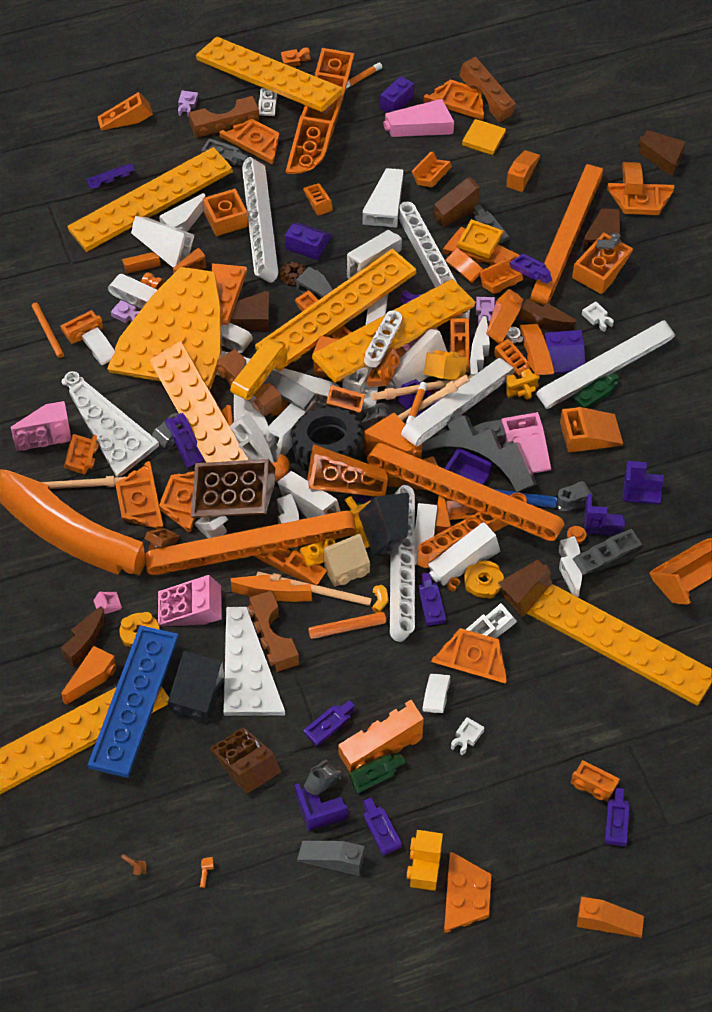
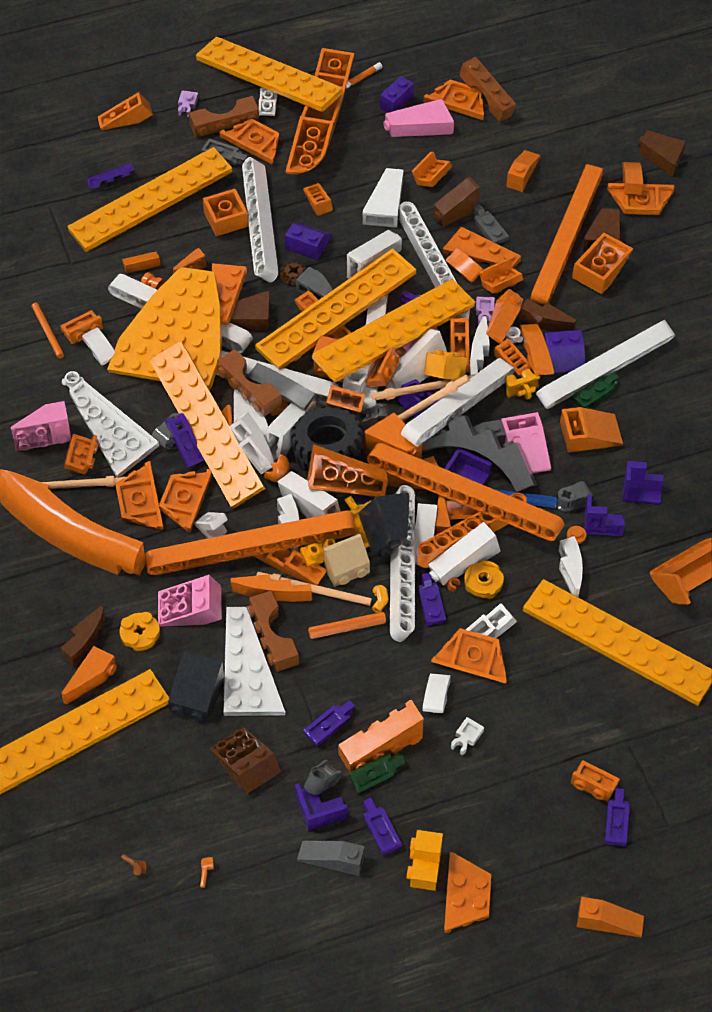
blue plate [88,625,179,778] -> none
bright pink slope [94,592,122,614] -> none
lavender plate [111,300,140,323] -> none
white slope [131,216,194,267] -> none
dark orange slope [144,528,180,551] -> none
white slope [160,193,205,232] -> none
reddish brown slope [191,459,275,518] -> none
light orange beam [230,338,288,400] -> none
orange plate [281,48,311,67] -> none
white beam [364,311,402,367] -> none
orange bar [406,382,427,424] -> none
light orange tile [457,219,503,259] -> none
light orange tile [462,119,506,155] -> none
reddish brown slope [498,560,552,617] -> none
dark purple hinge [510,254,552,284] -> none
dark grey slope [573,529,642,575] -> none
white plate [582,302,614,332] -> none
dark grey arm [596,233,621,249] -> none

